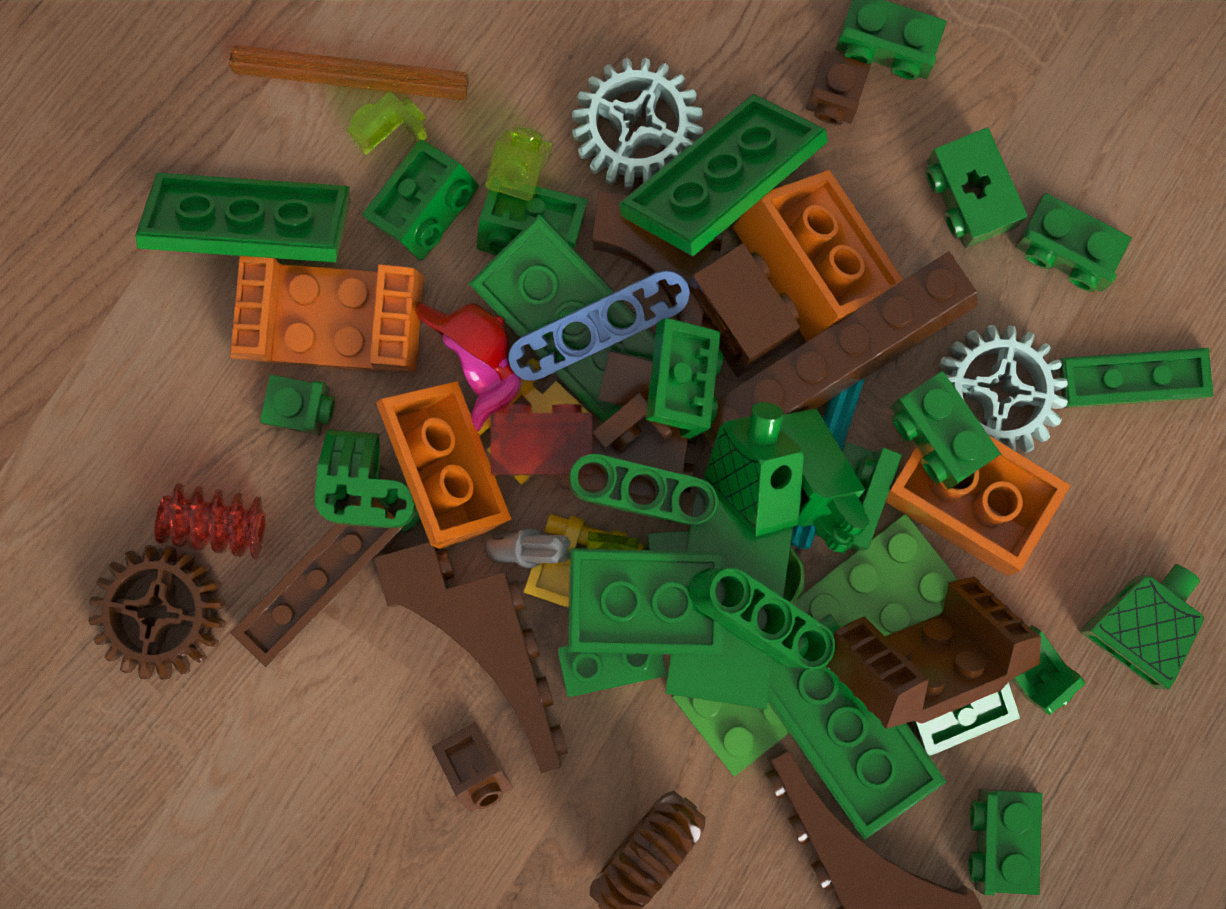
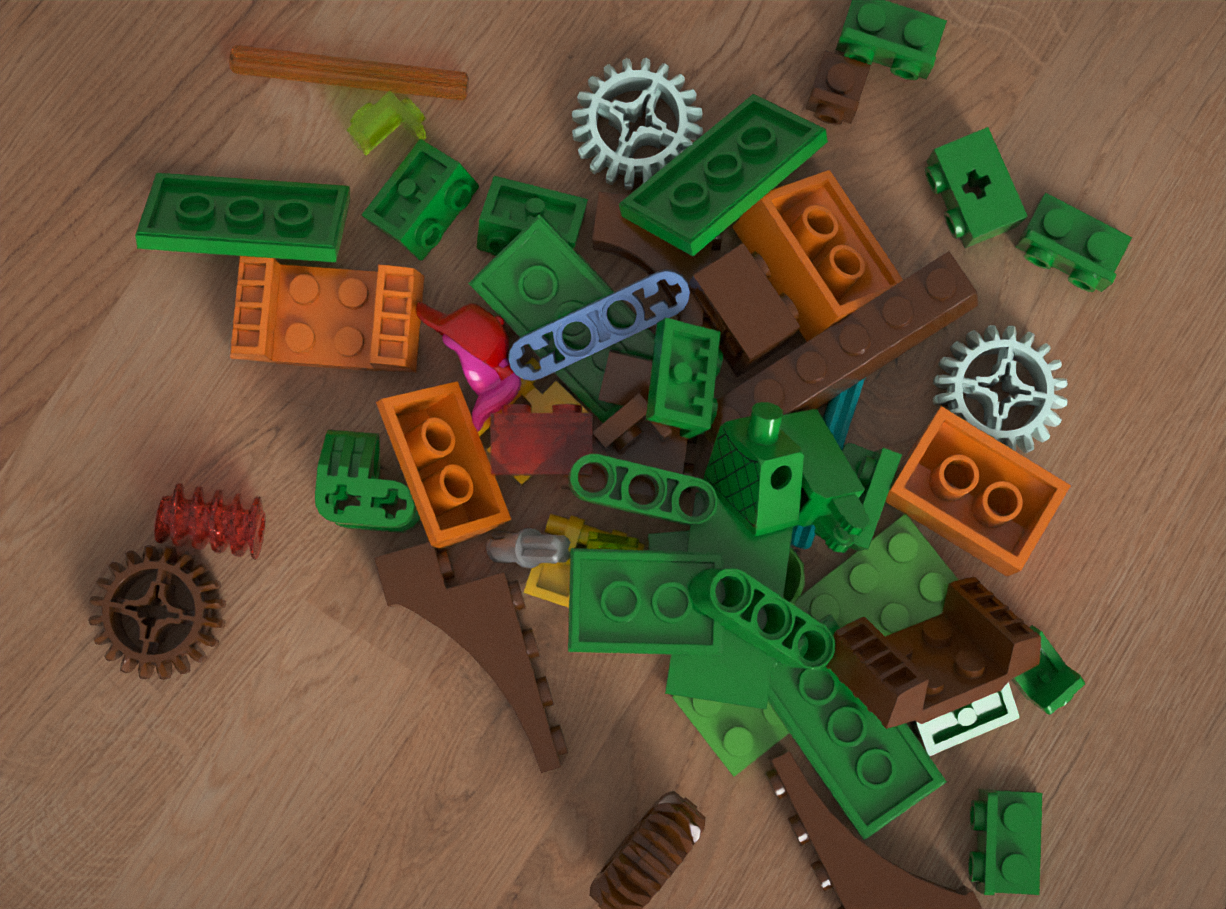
reddish brown plate [230,499,405,667] -> none
green bracket [260,374,335,436] -> none
reddish brown bracket [432,722,513,811] -> none
clear neon green bracket [485,127,553,201] -> none
green bracket [558,645,667,697] -> none
green bracket [890,371,1001,490] -> none
green tile [1059,348,1214,408] -> none
green torso [1080,564,1204,690] -> none

